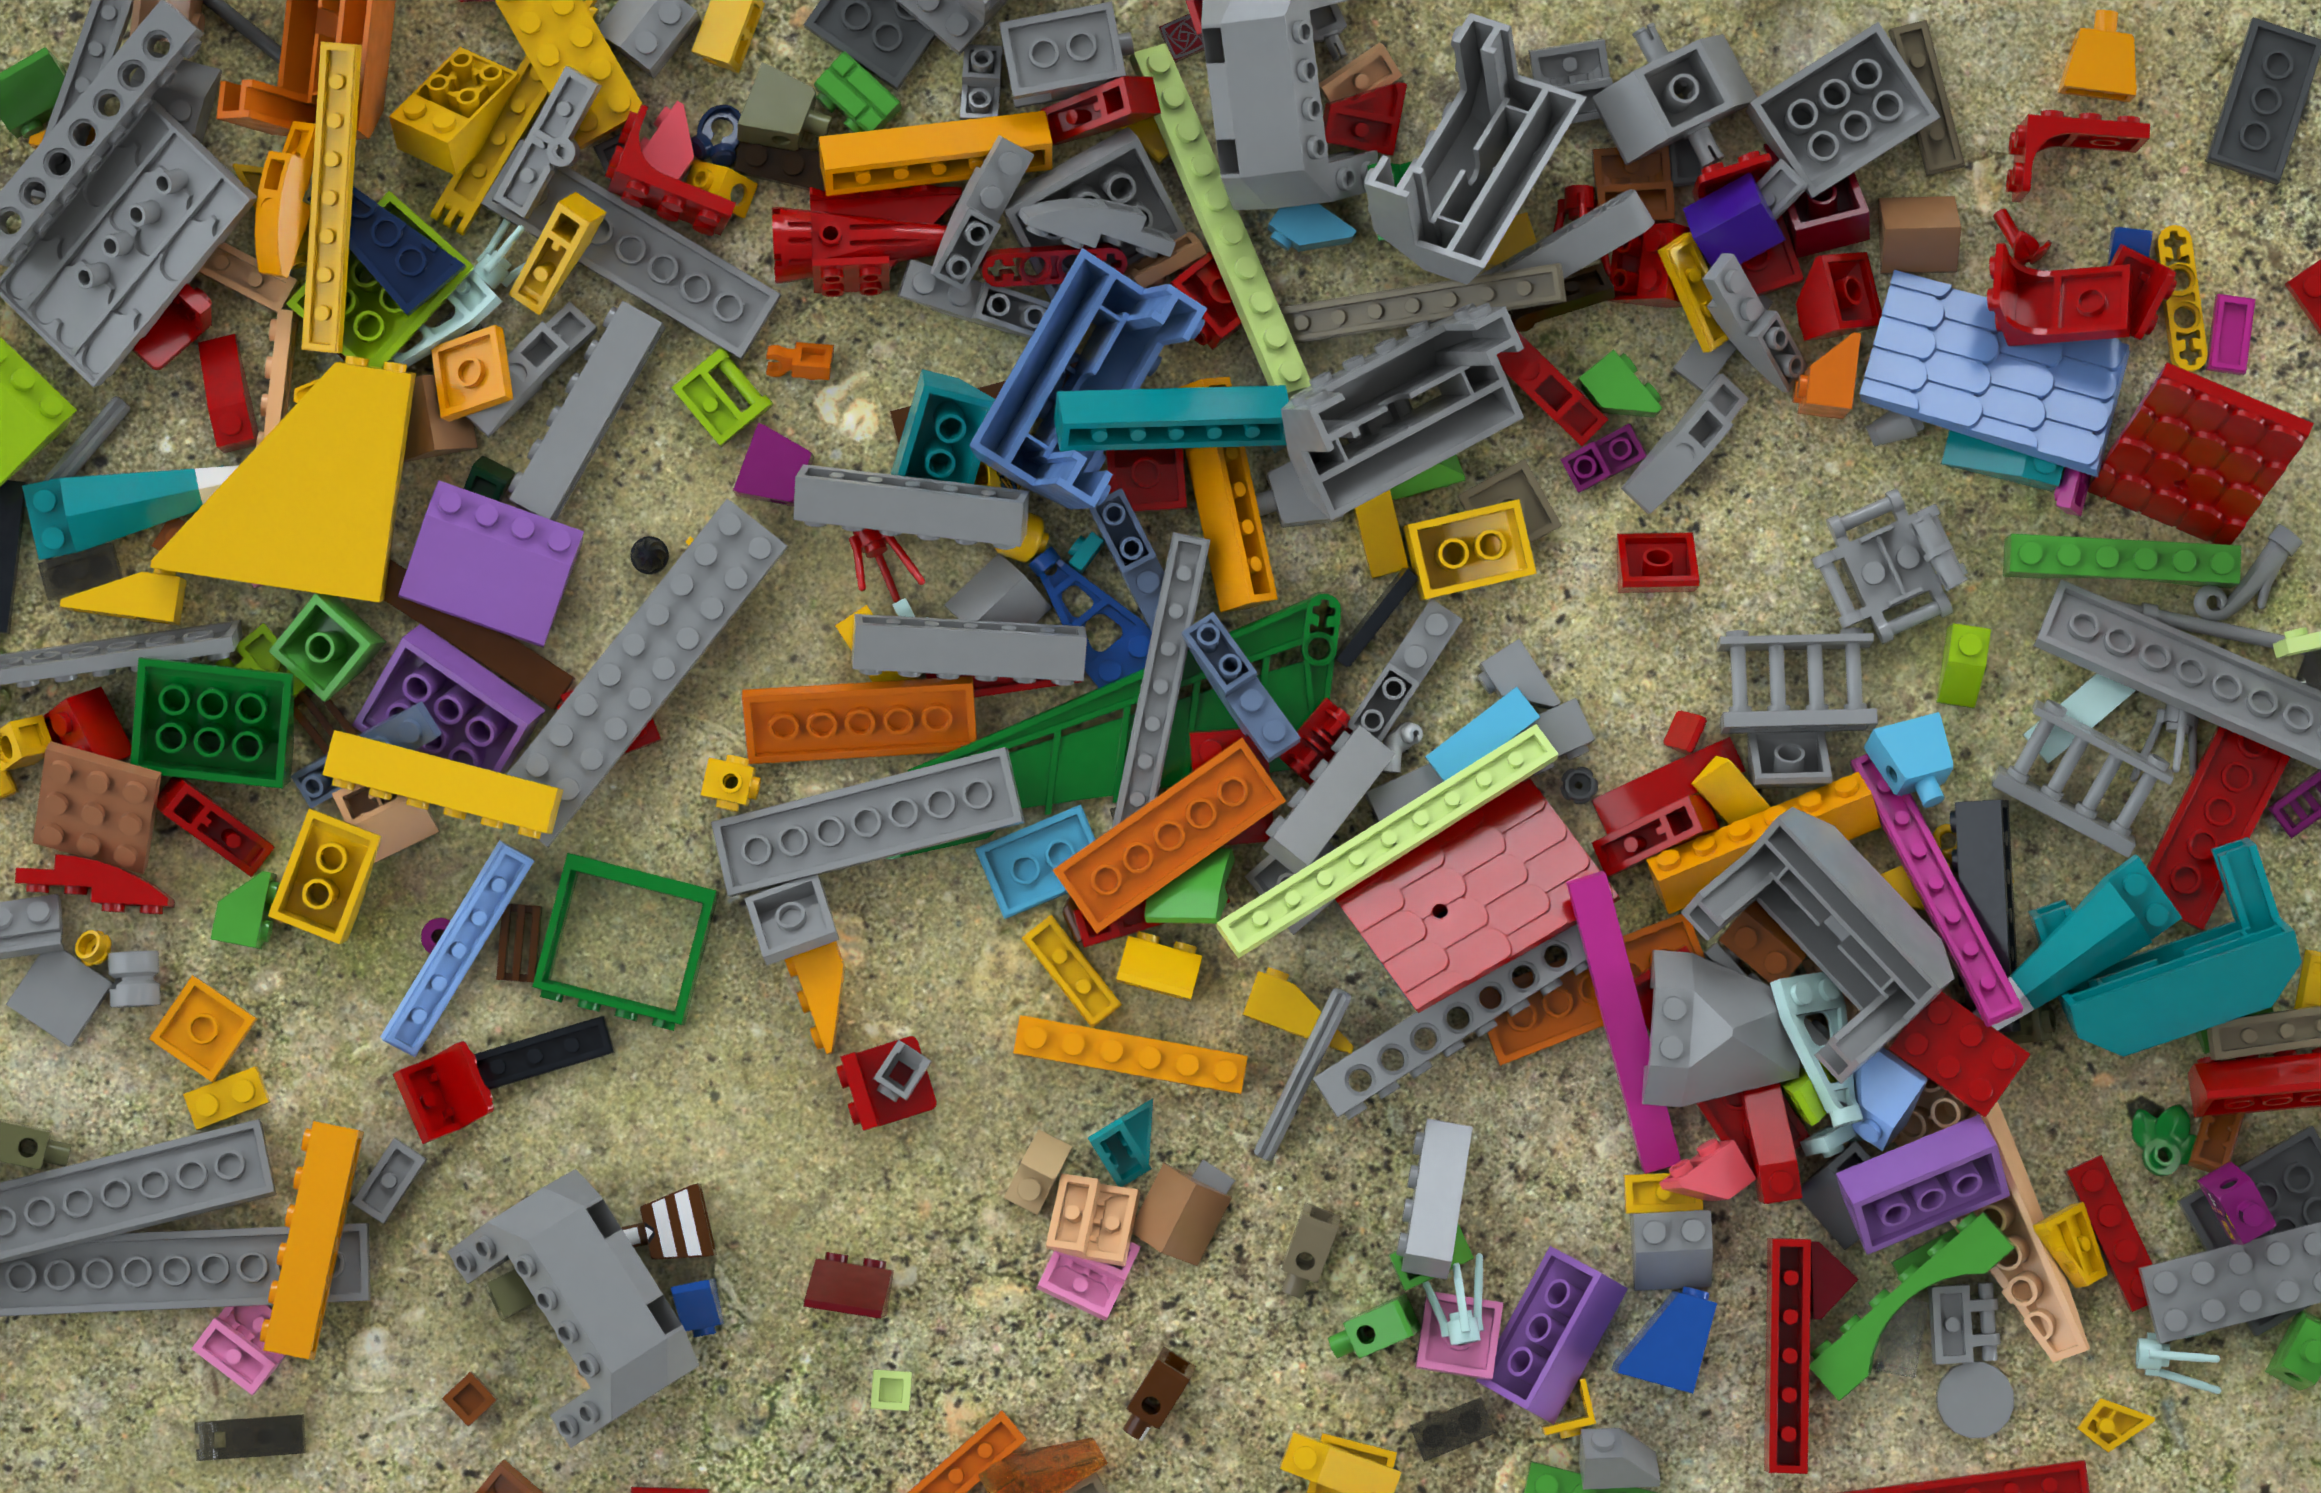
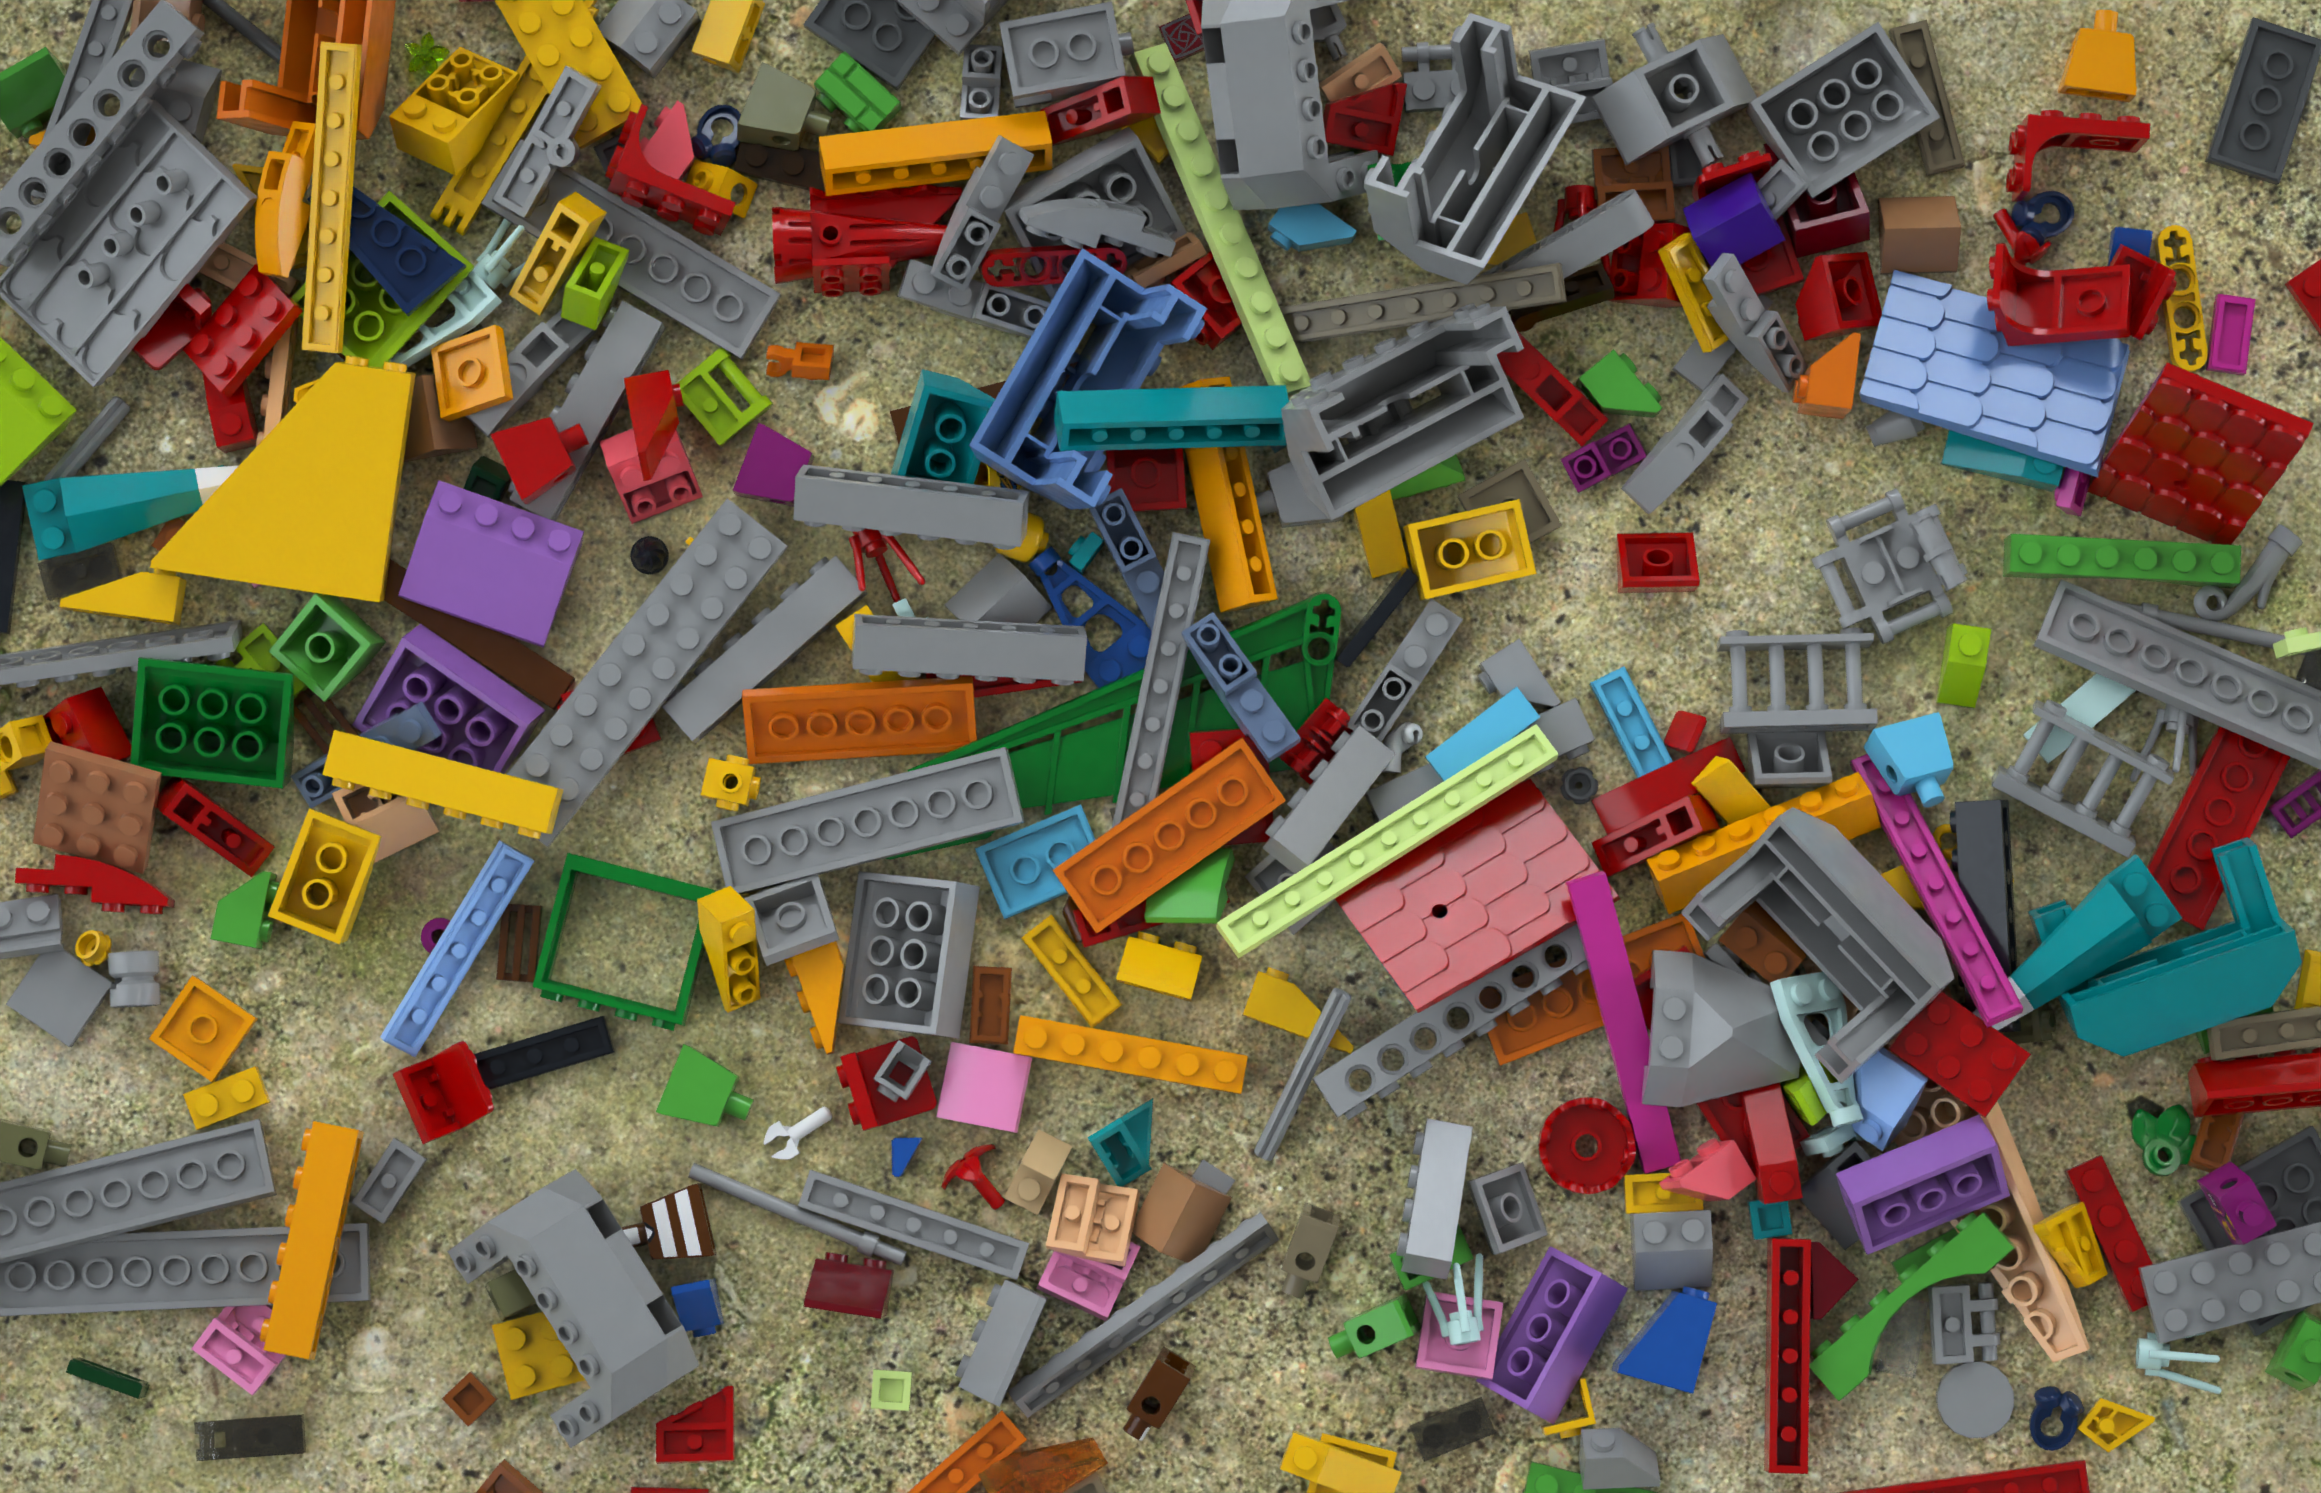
none -> dark green tile [66,1357,150,1399]
none -> red plate [183,264,303,397]
none -> clear neon green plant [404,32,450,74]
none -> red torso [490,417,590,504]
none -> yellow plate [492,1311,585,1400]
none -> lime slope [561,236,629,331]
none -> coral slope [599,428,703,524]
none -> red slope [624,370,684,481]
none -> bright green torso [656,1044,754,1127]
none -> red wing [656,1386,735,1464]
none -> light grey brick [662,555,868,744]
none -> light grey bar [688,1163,907,1266]
none -> yellow slope [697,886,761,1013]
none -> white bar [764,1106,832,1160]
none -> light grey plate [798,1170,1030,1280]
none -> light grey slope [838,871,980,1039]
none -> blue slope [891,1137,923,1177]
none -> bright pink slope [936,1042,1032,1133]
none -> red plant [941,1144,1005,1210]
none -> light grey slope [955,1279,1048,1407]
none -> dark orange plate [969,966,1012,1045]
none -> light grey plate [1008,1212,1279,1418]
none -> light grey plate [1401,40,1460,113]
none -> light grey slope [1466,1162,1548,1255]
none -> red plate [1538,1097,1636,1194]
none -> medium azure tile [1589,666,1673,778]
none -> teal plate [1747,1199,1793,1240]
none -> dark blue piece [2011,191,2074,246]
none -> dark blue piece [2029,1386,2084,1451]

